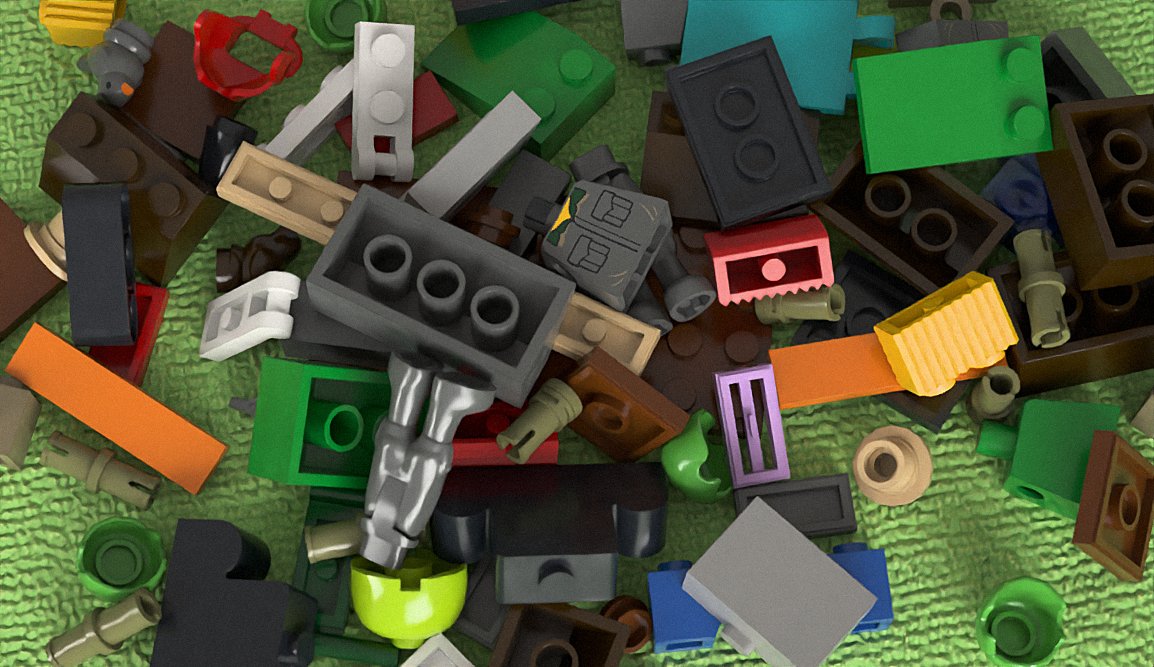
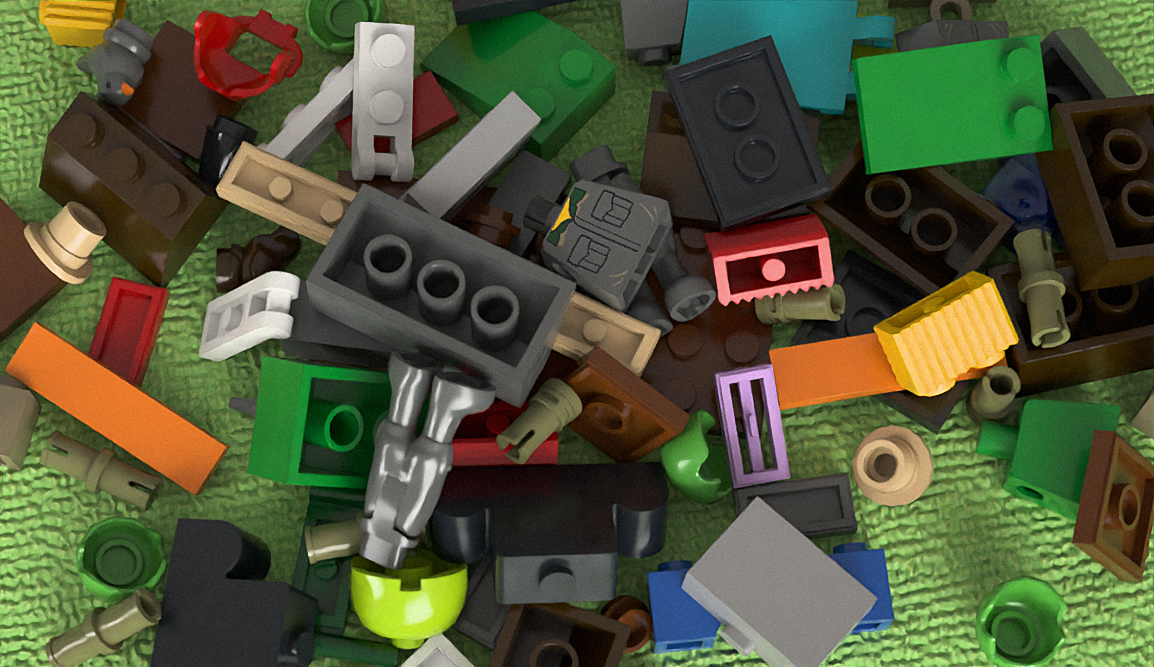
black beam [62,182,138,347] -> none

